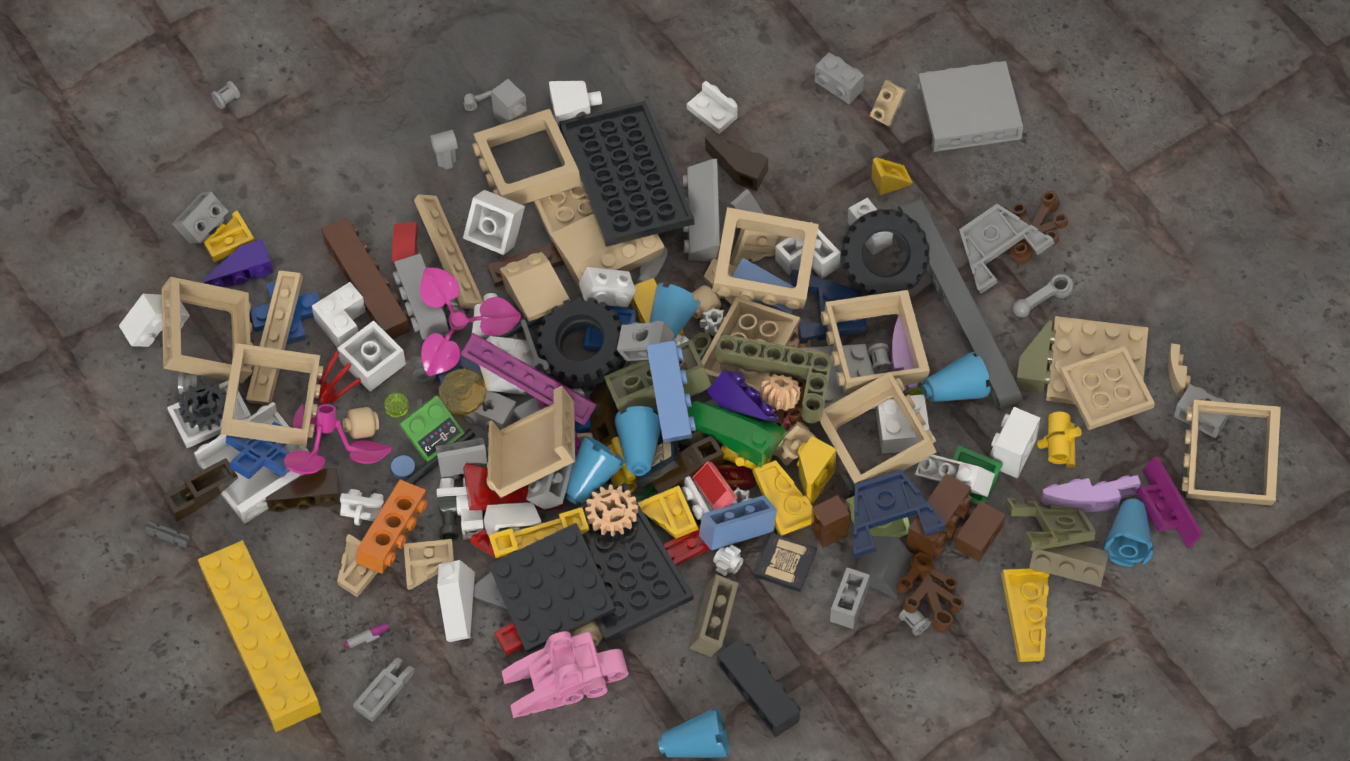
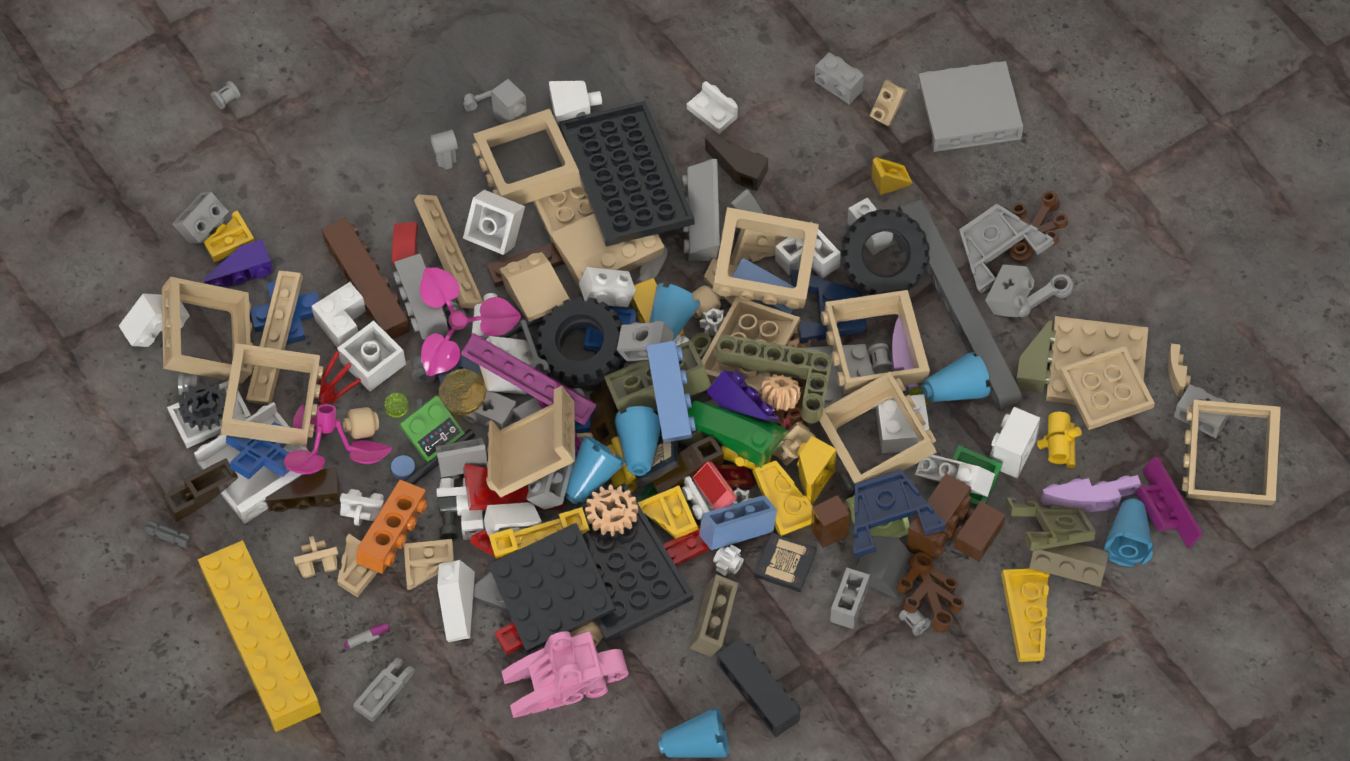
none -> tan hips [294,536,339,578]
none -> light grey brick [985,265,1035,317]

